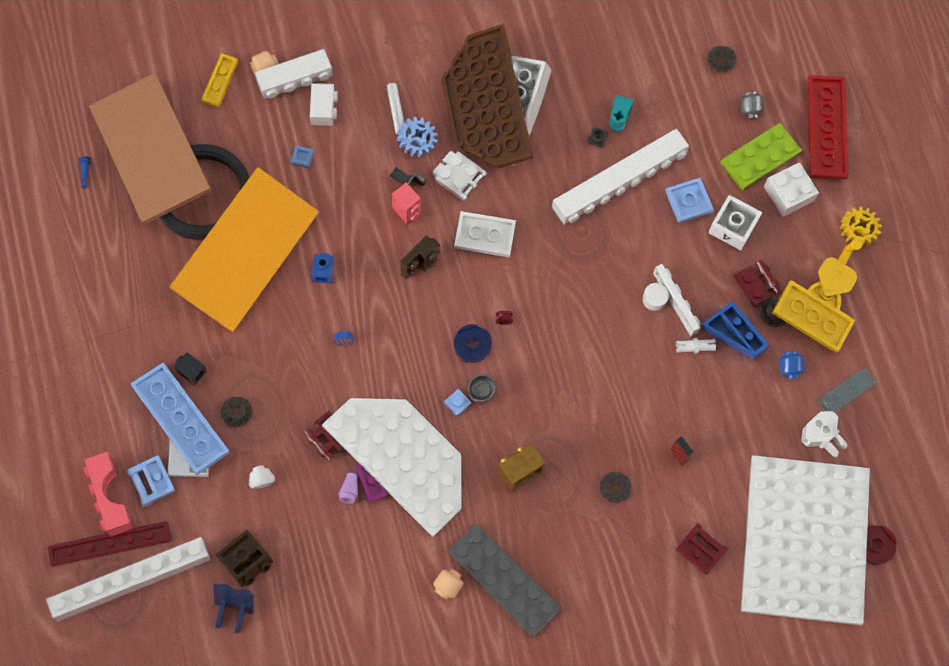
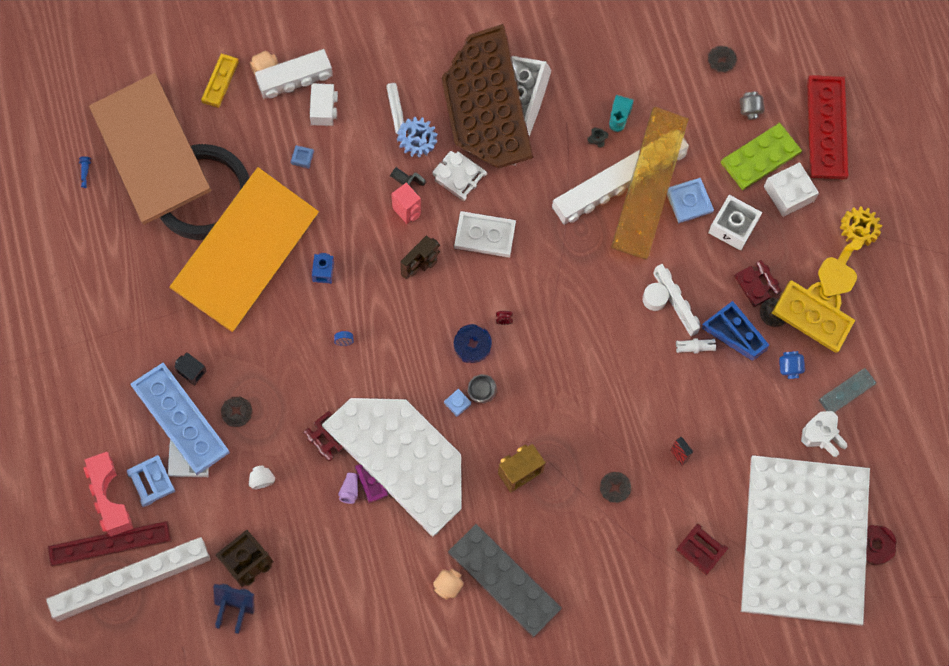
none -> clear yellow plate [611,106,689,260]

